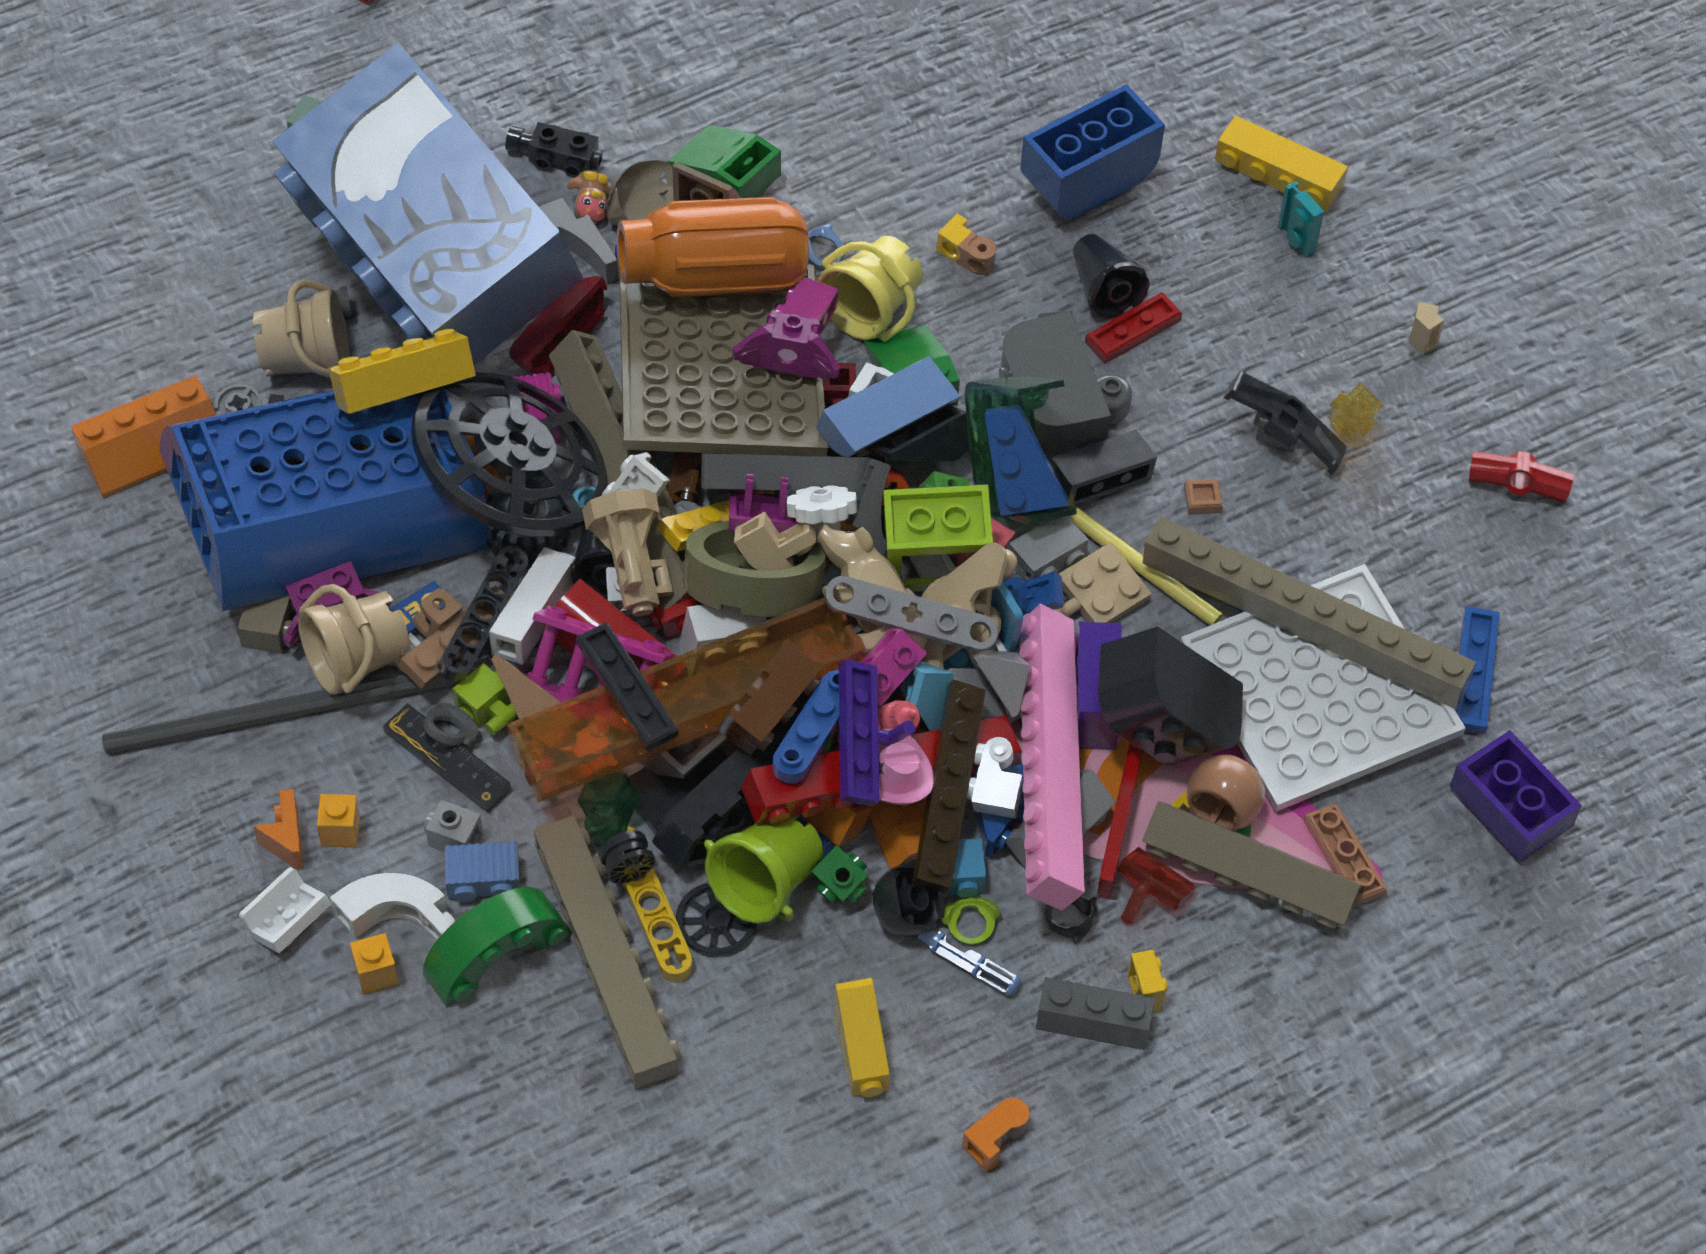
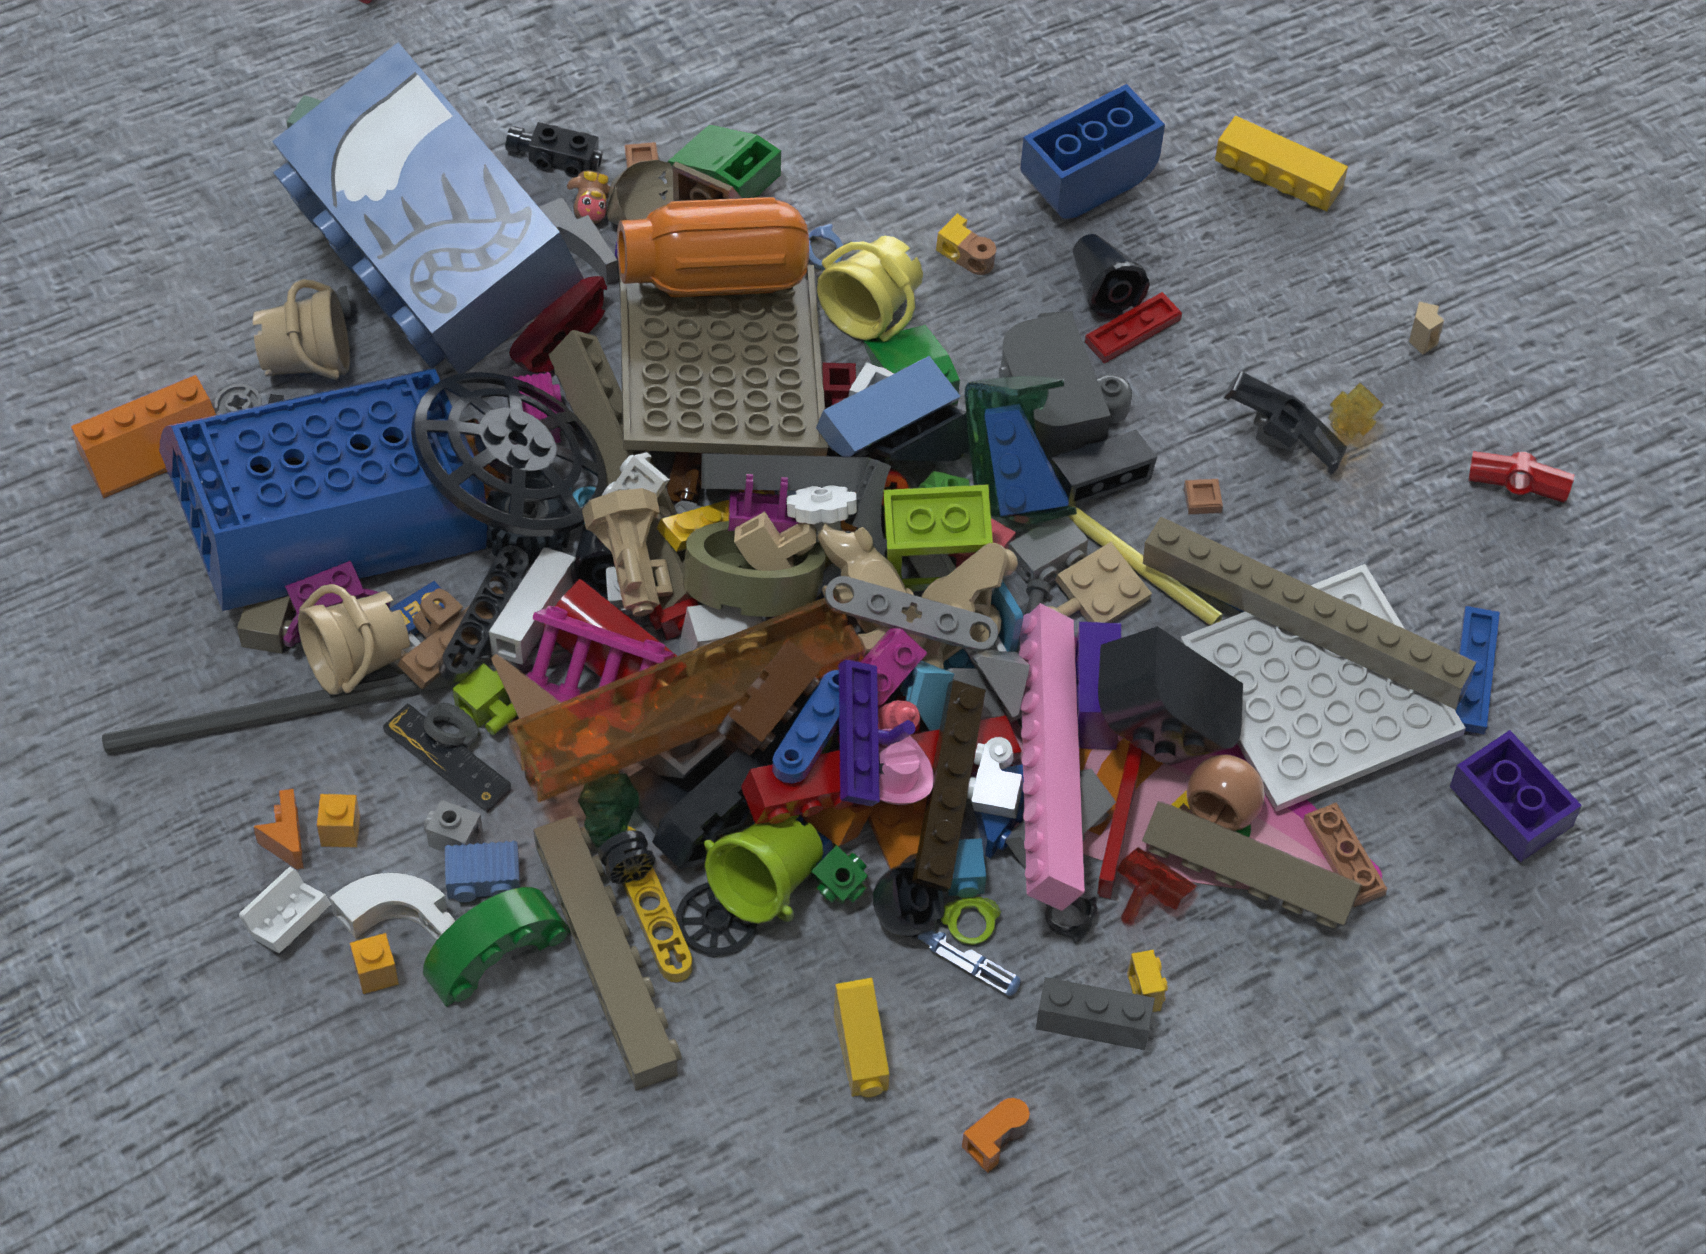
yellow brick [328,329,476,414] -> none
black tile [576,622,679,752] -> none
magenta piece [732,310,840,380] -> none
dark pink brick [775,277,839,336] -> none
blue slope [1004,571,1063,616] -> none
teal plate [1277,181,1324,257] -> none
none -> nougat tile [625,142,658,168]

